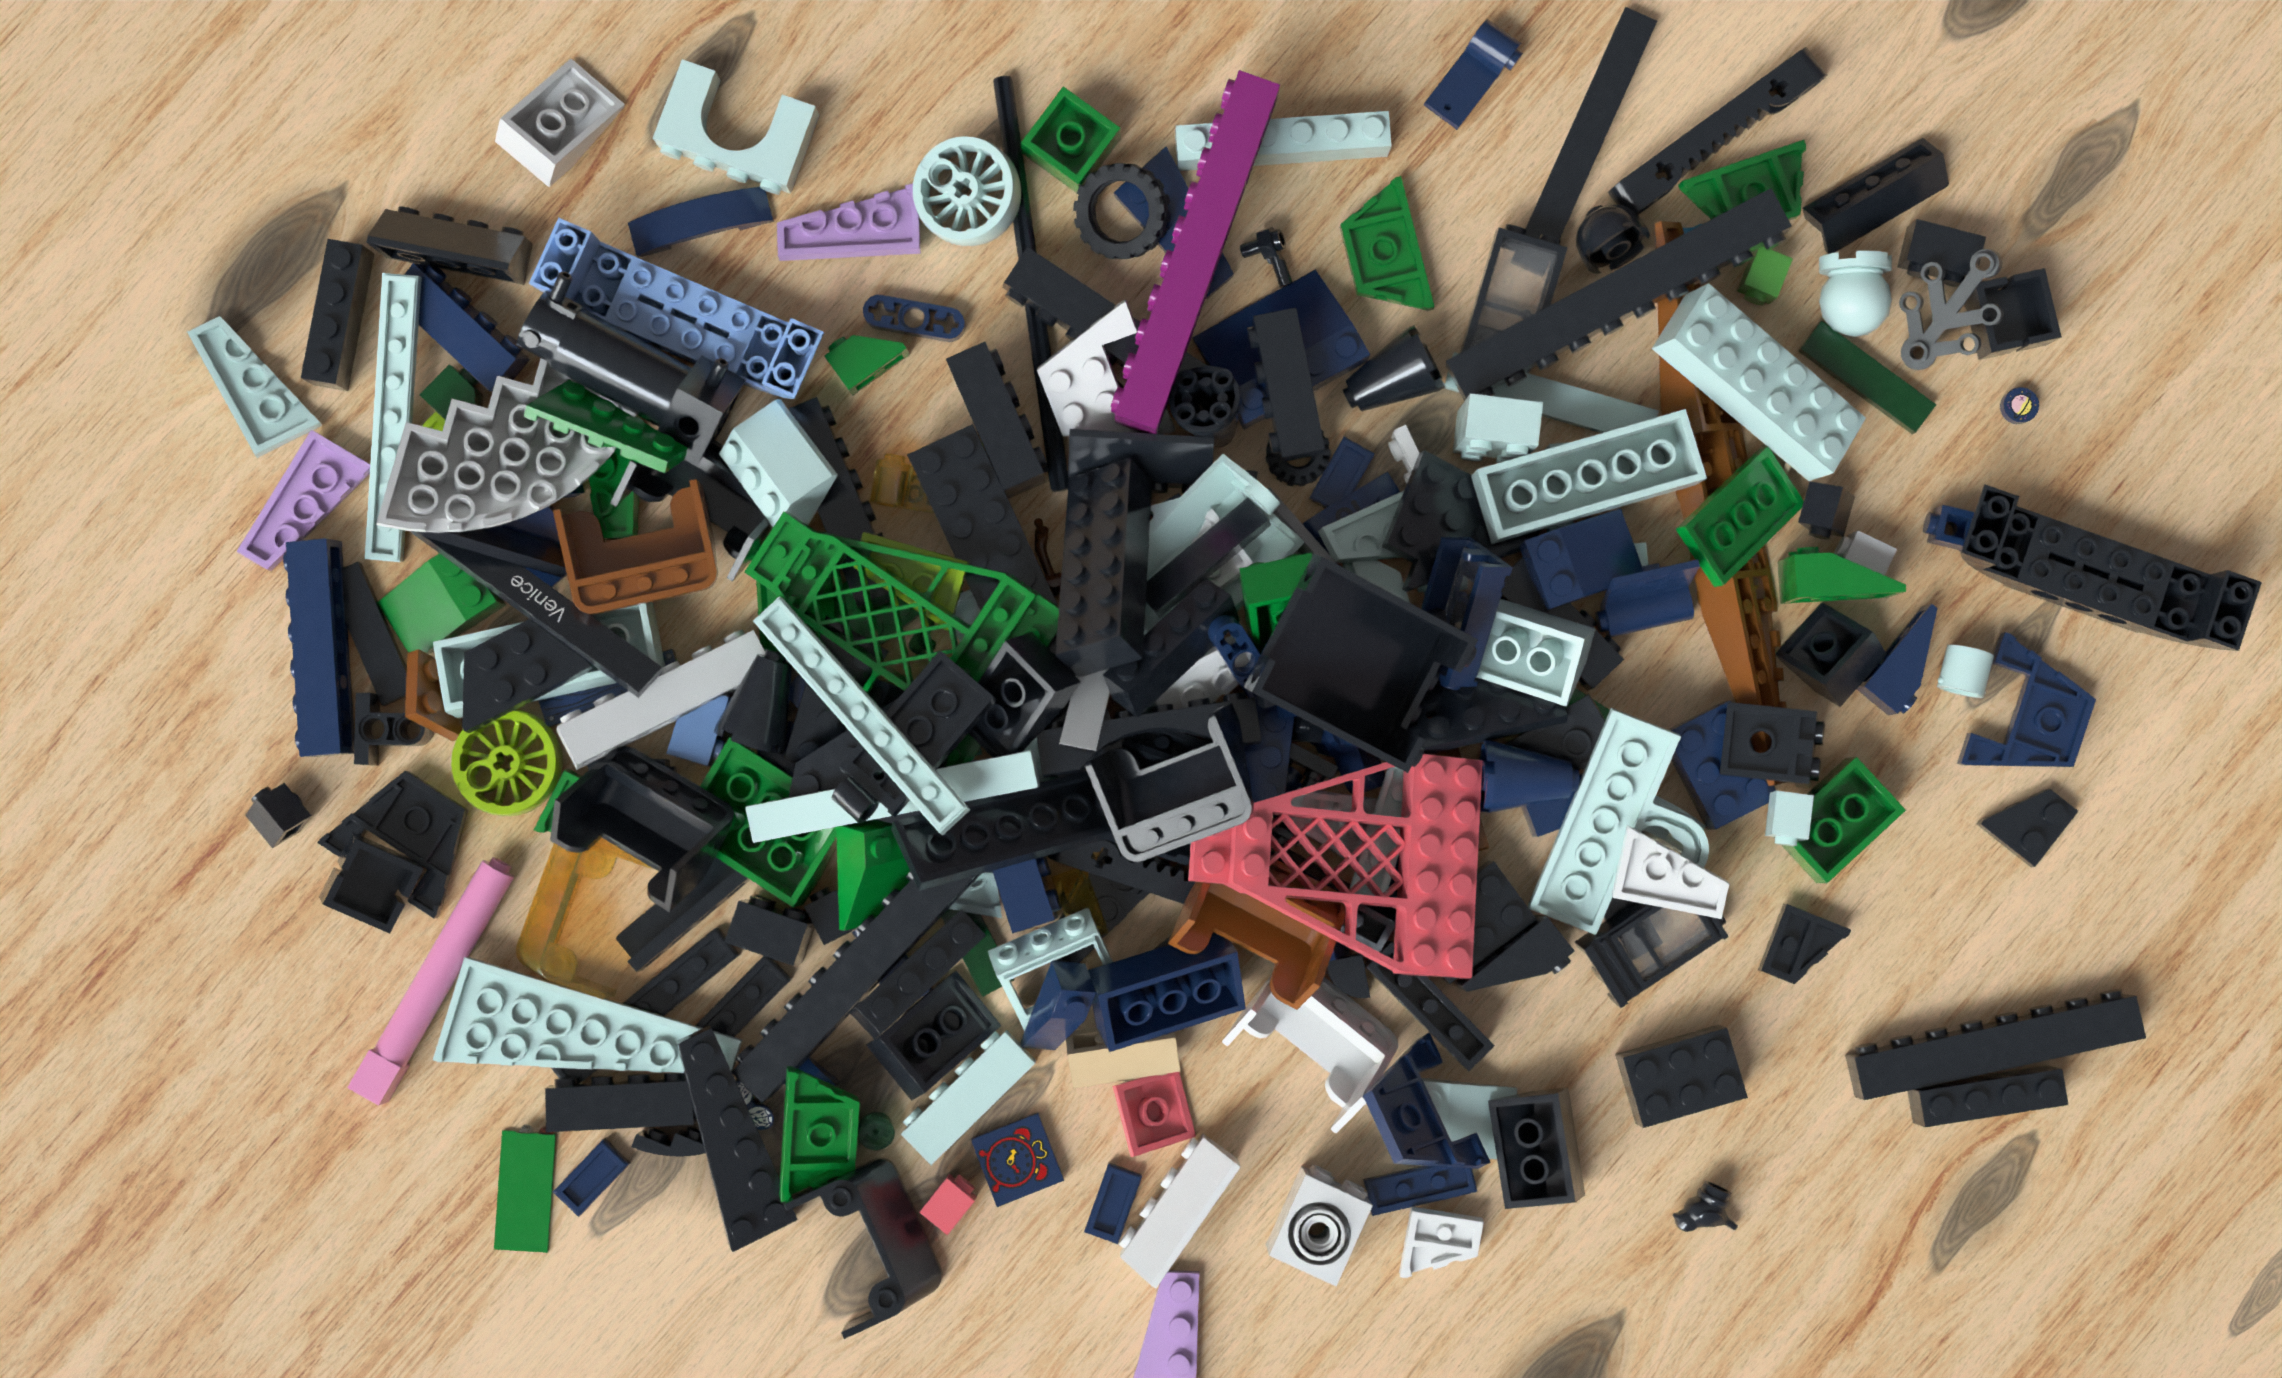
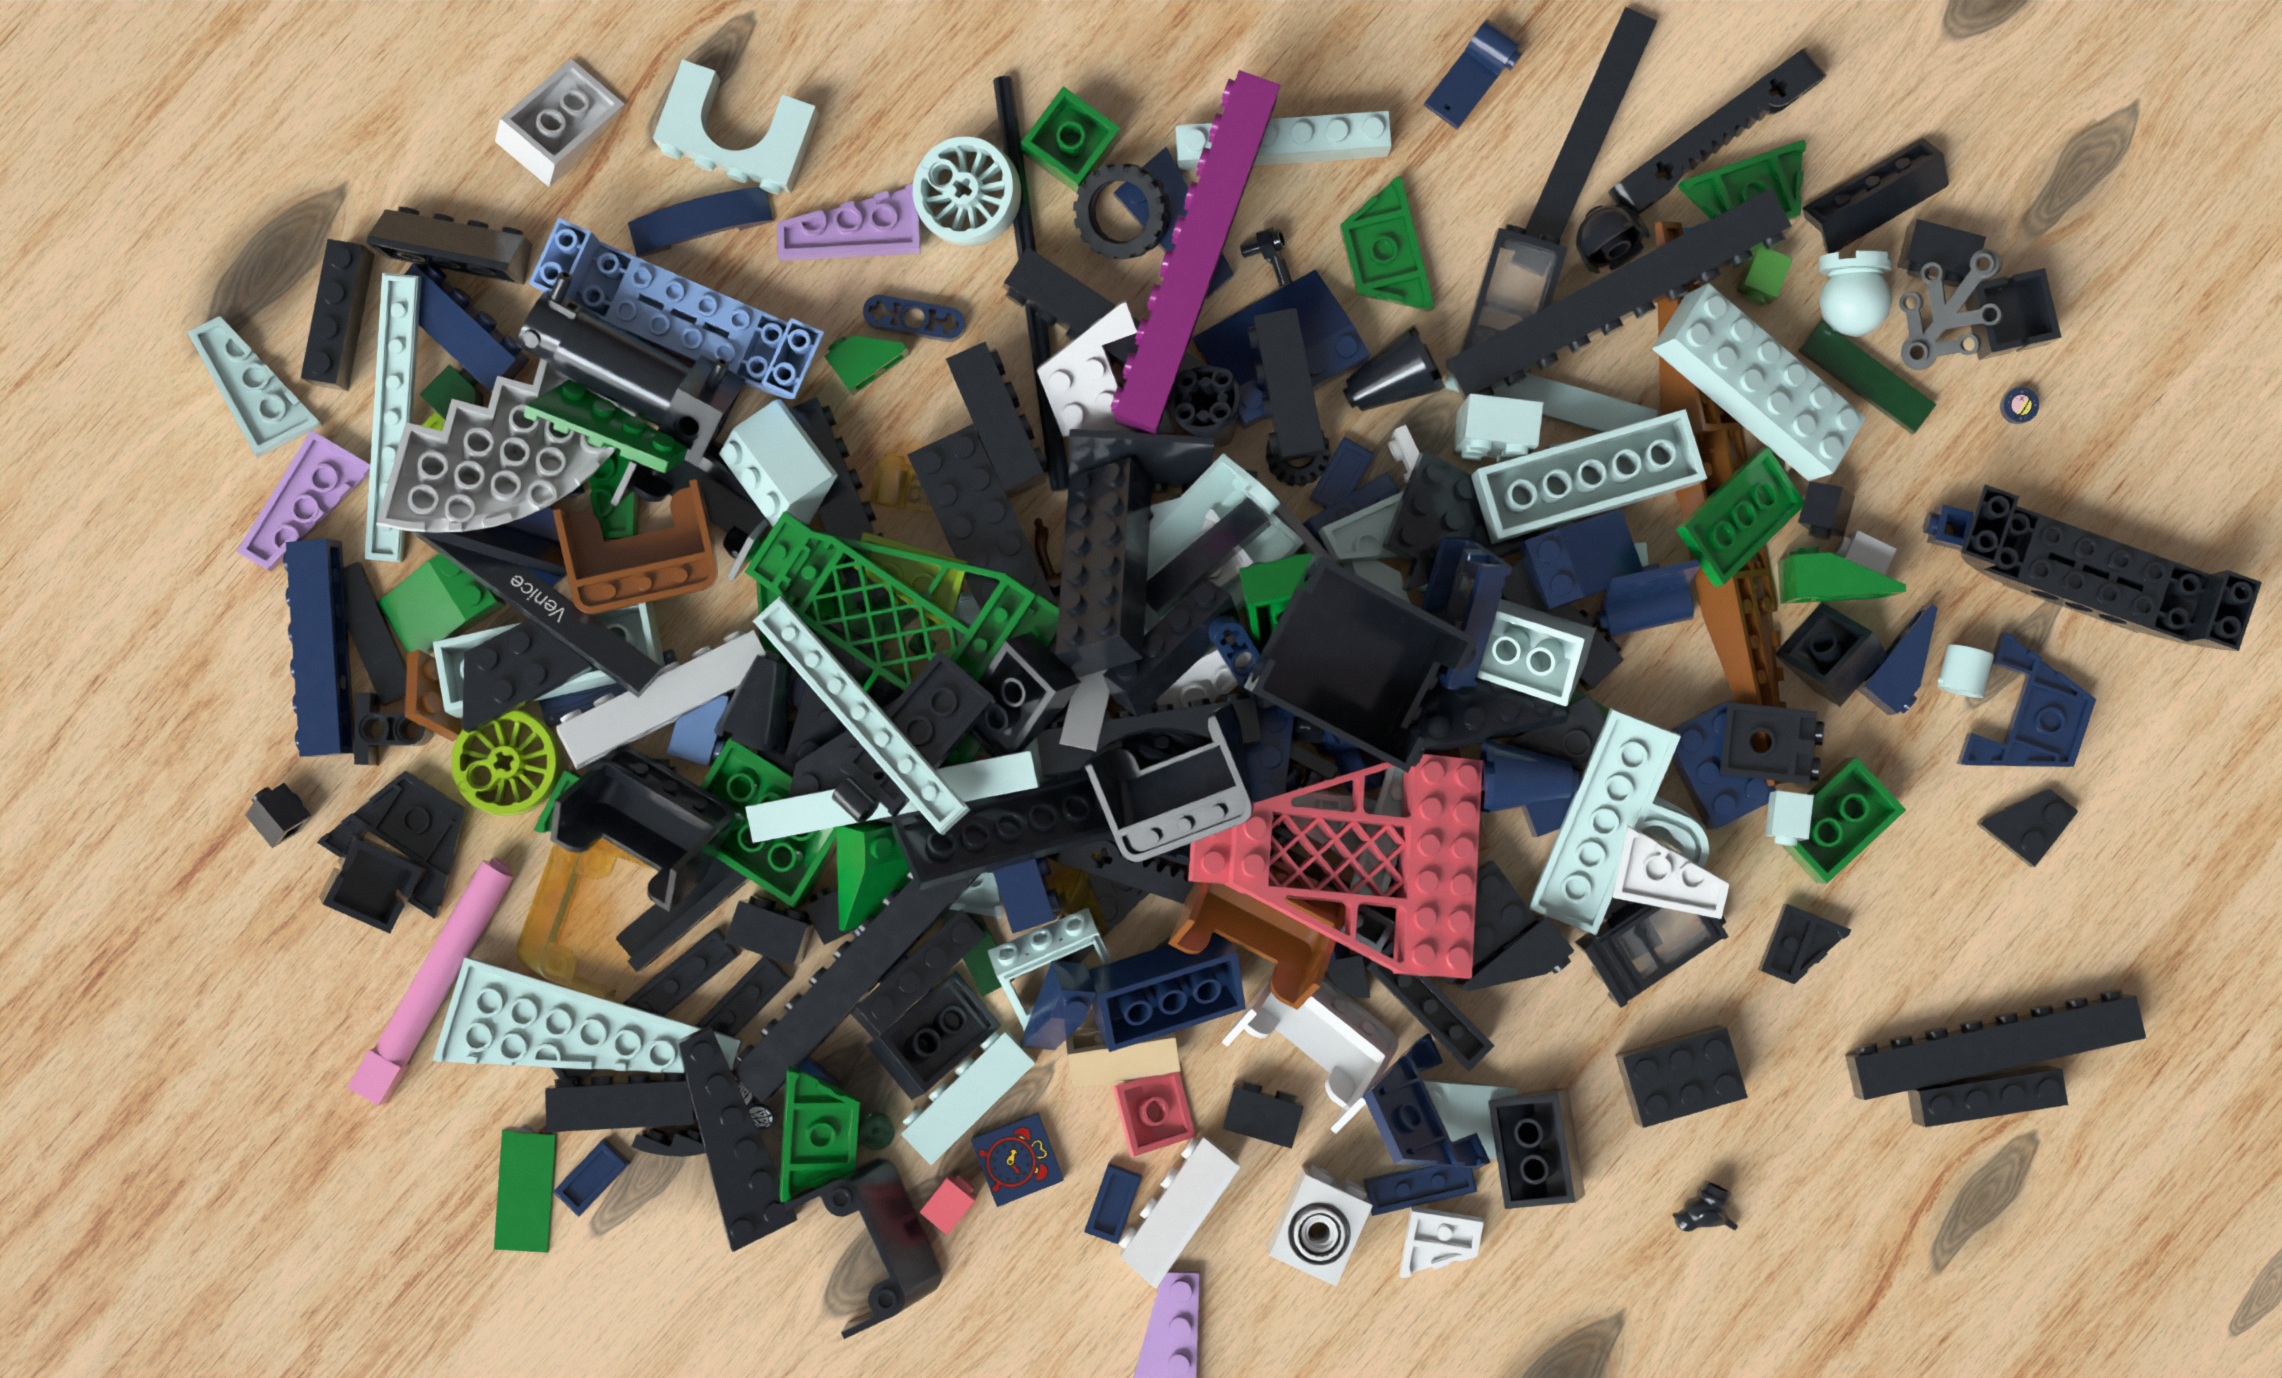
none -> black brick [1221,1080,1304,1149]

